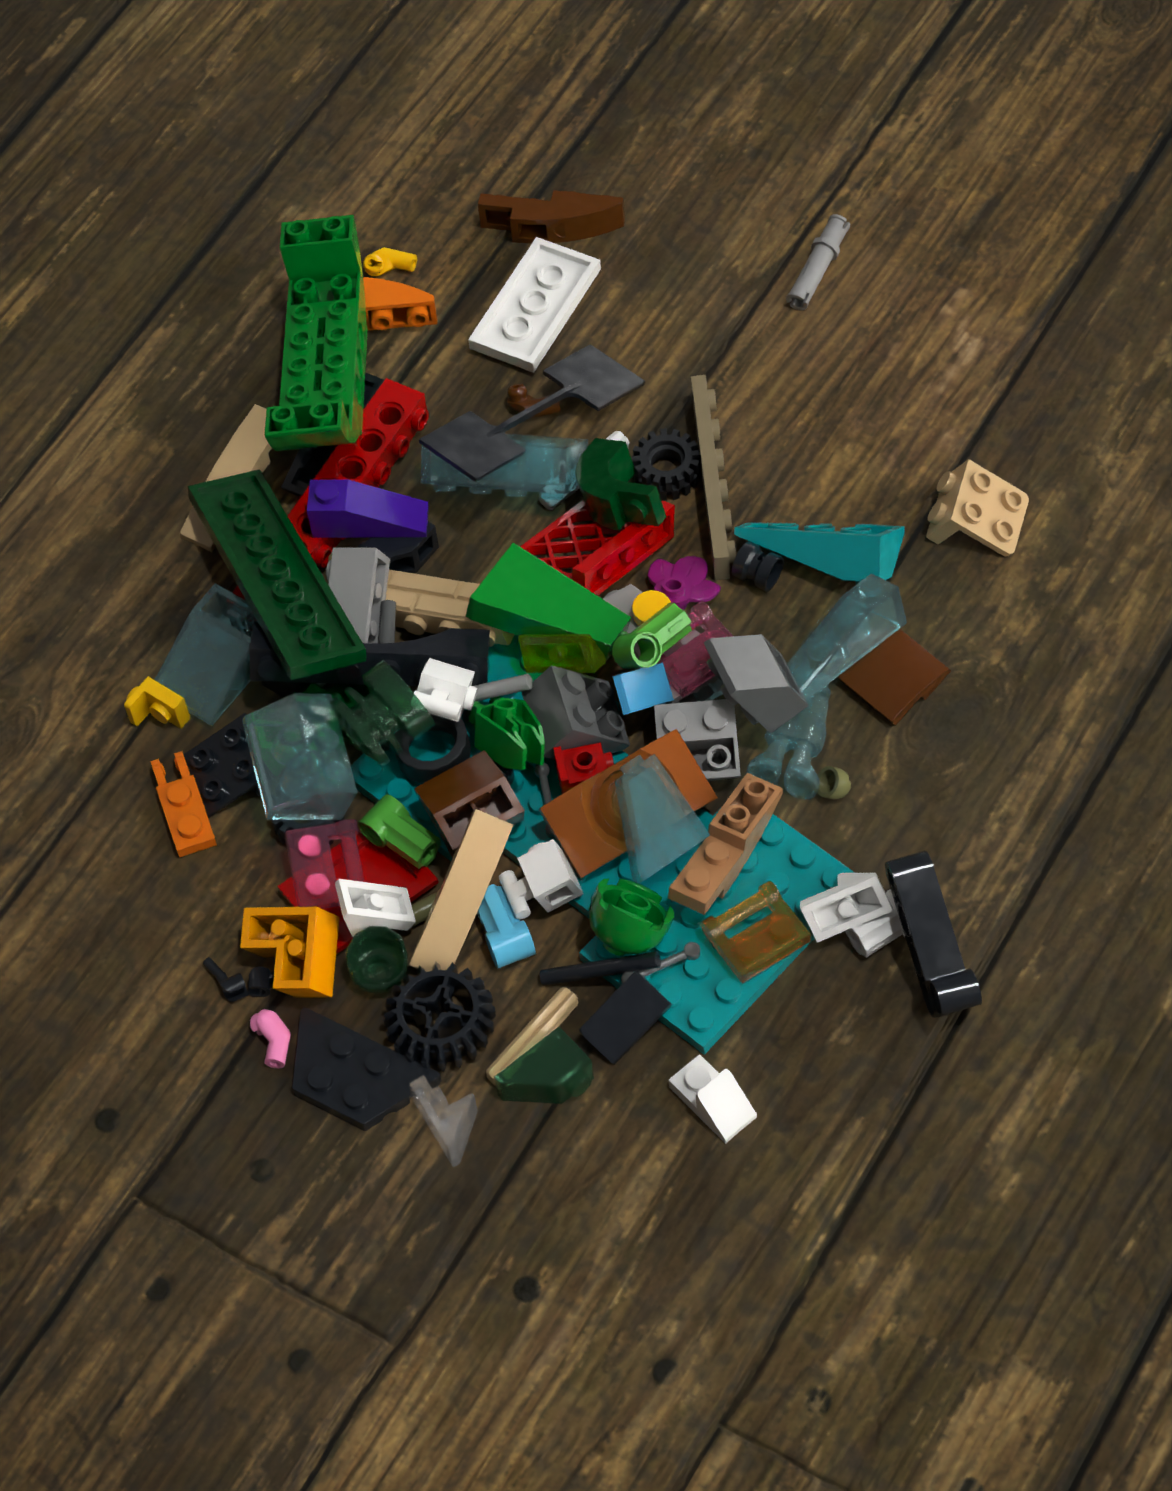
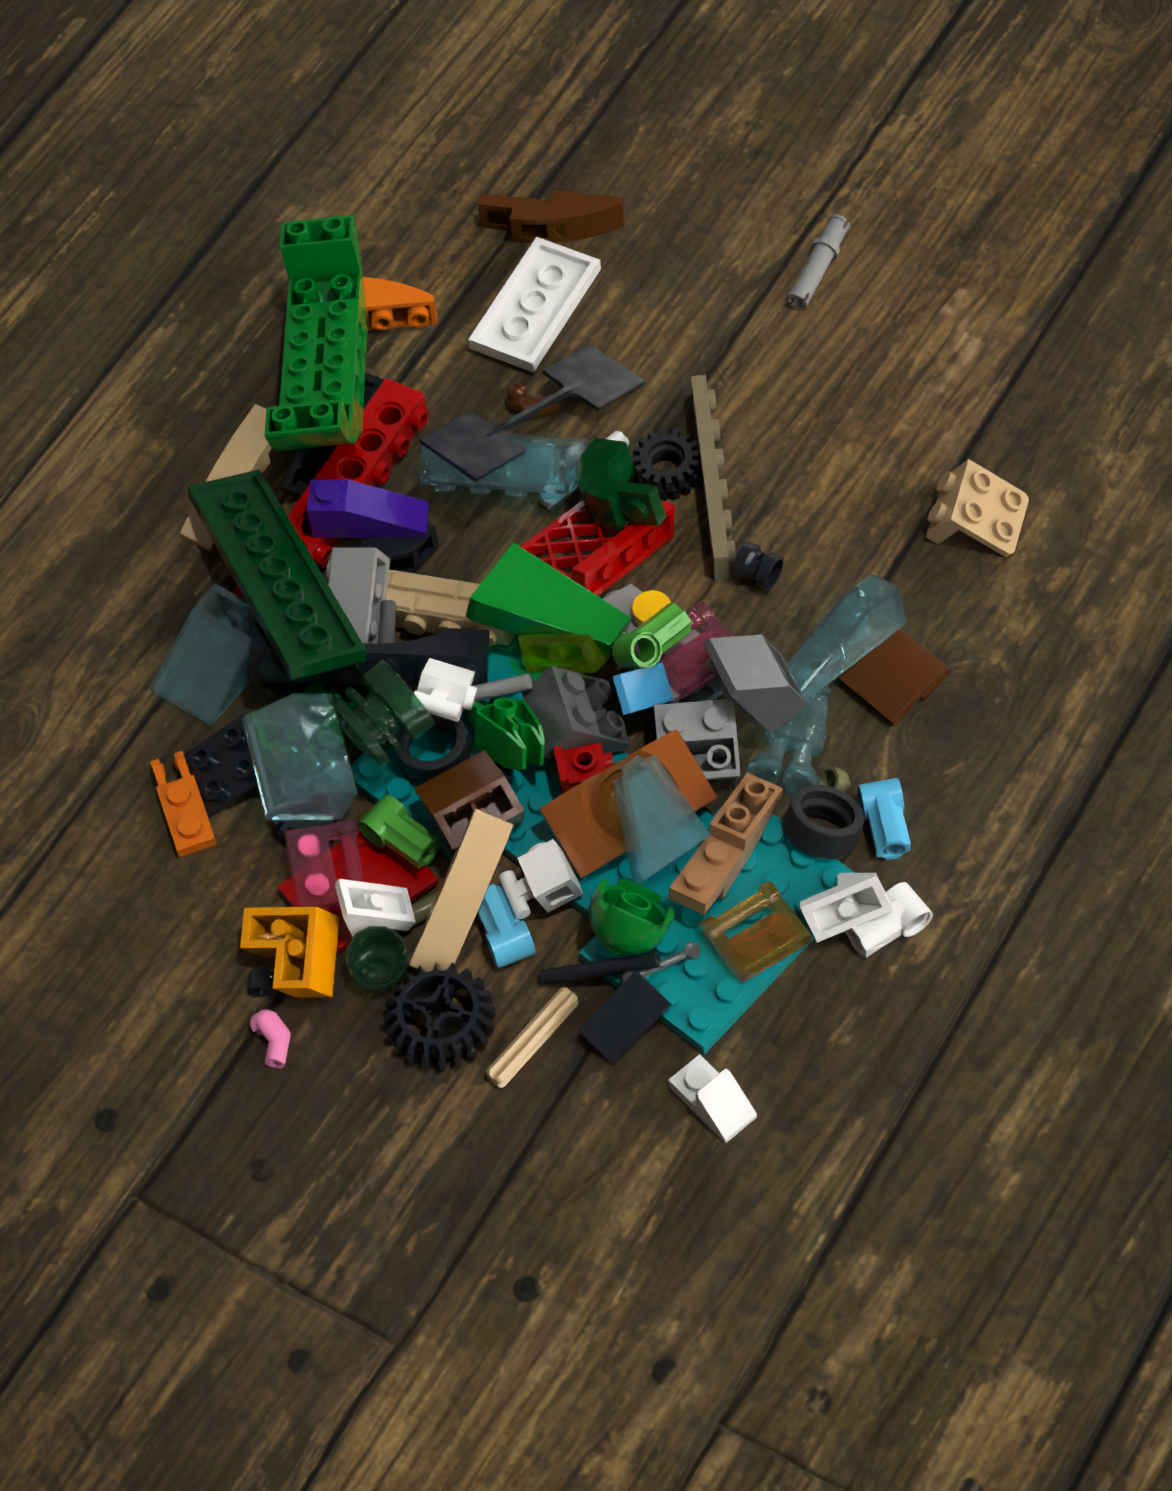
yellow bracket [124,676,191,729] -> none
black hand [203,957,249,1002] -> none
black wing [292,1007,442,1131] -> none
yellow arm [363,247,417,276] -> none
clear slope [409,1075,477,1167] -> none
clear green slope [494,1027,594,1104] -> none
dark grey hinge [534,763,555,838] -> none
magenta plate [648,556,721,610] -> none
teal wedge [734,523,905,588] -> none
black beam [885,850,982,1018] -> none
none -> black tyre [782,785,865,859]
none -> medium azure piece [857,778,911,860]

